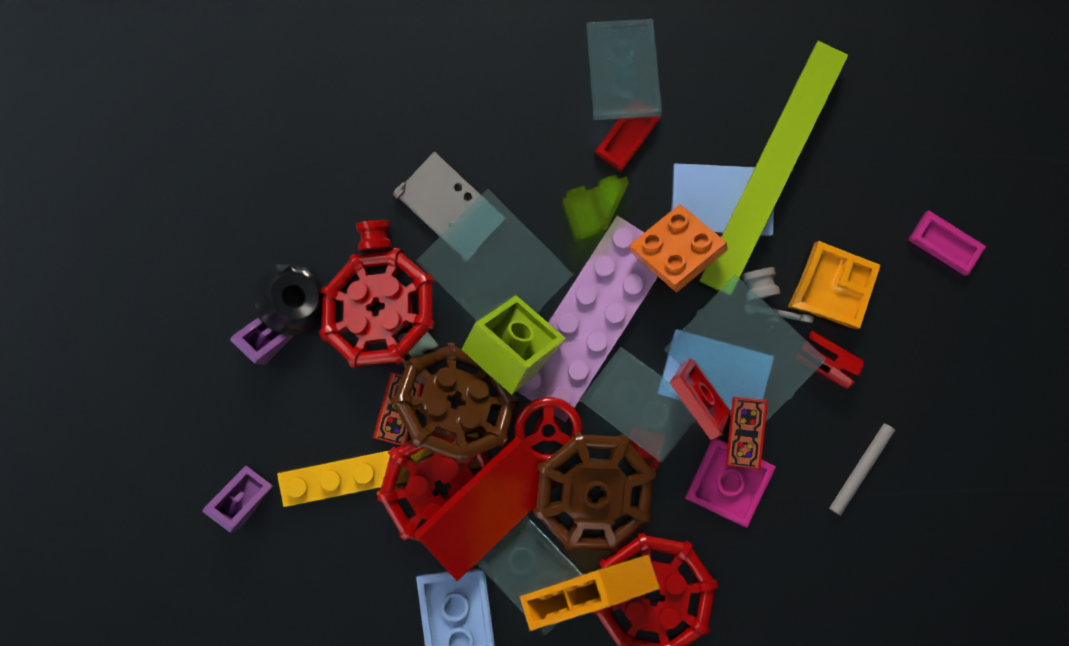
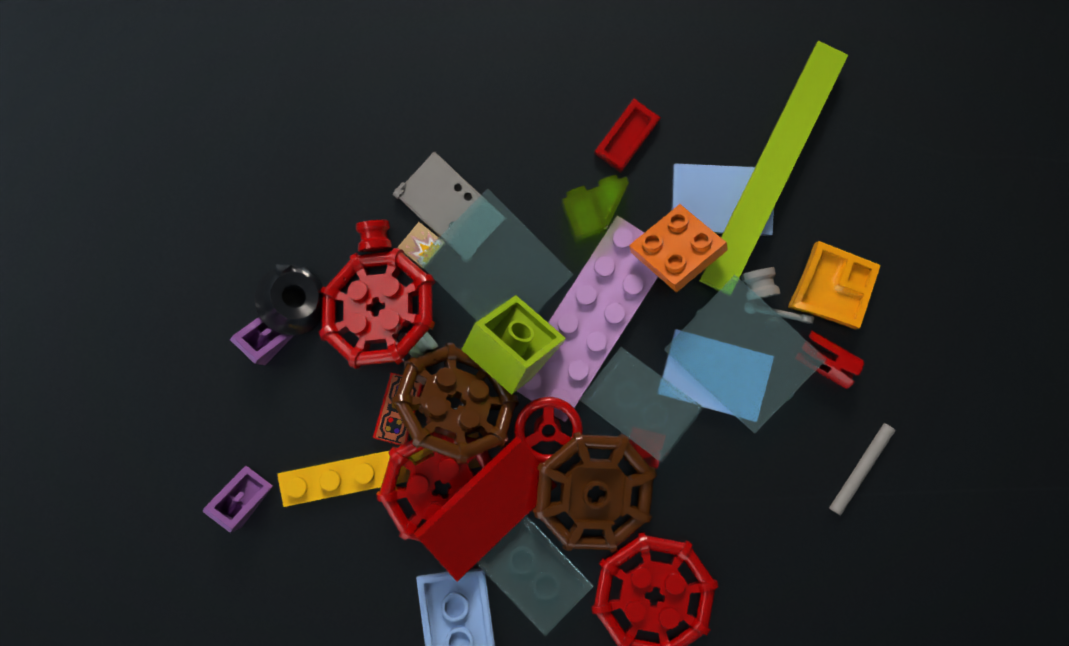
light orange brick [519,555,660,631] -> none
clear light blue tile [586,19,661,120] -> none
red tile [670,358,731,441] -> none
dark pink tile [684,438,776,528] -> none
tile [726,396,768,469] -> none
dark pink tile [908,211,986,276] -> none
none -> tan tile [397,222,445,270]

